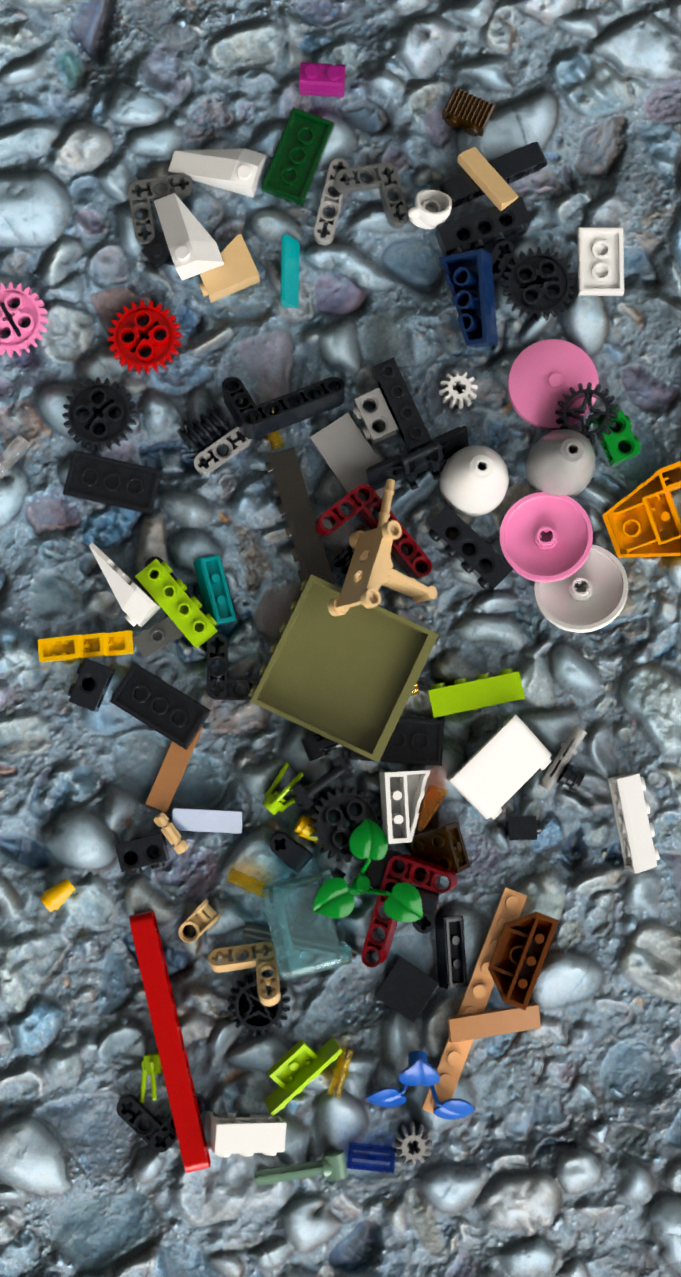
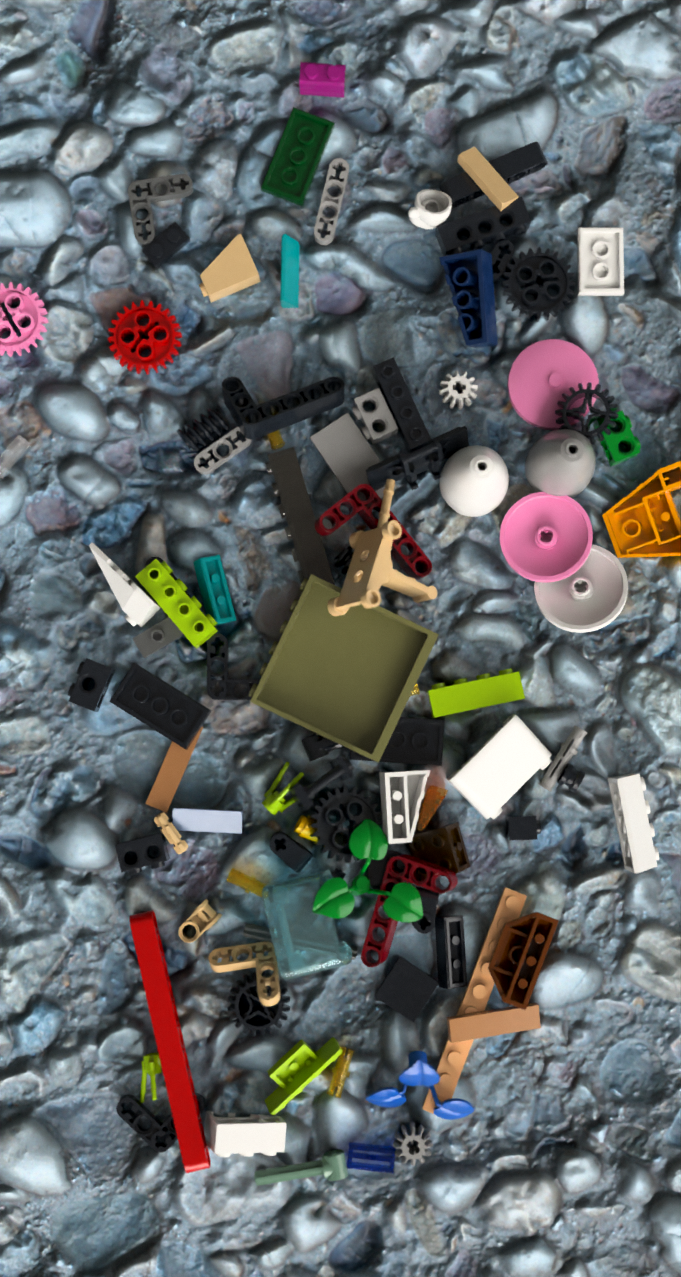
yellow slope [37,630,134,662] -> none
yellow cone [40,879,75,912] -> none
black gear [62,377,137,452] -> none
black tile [63,450,163,515] -> none
white wedge [154,193,224,280] -> none
white wedge [168,149,266,198] -> none
dark grey beam [333,163,409,229] -> none
black brick [427,505,513,591] -> none
dark brown brick [442,87,495,137] -> none

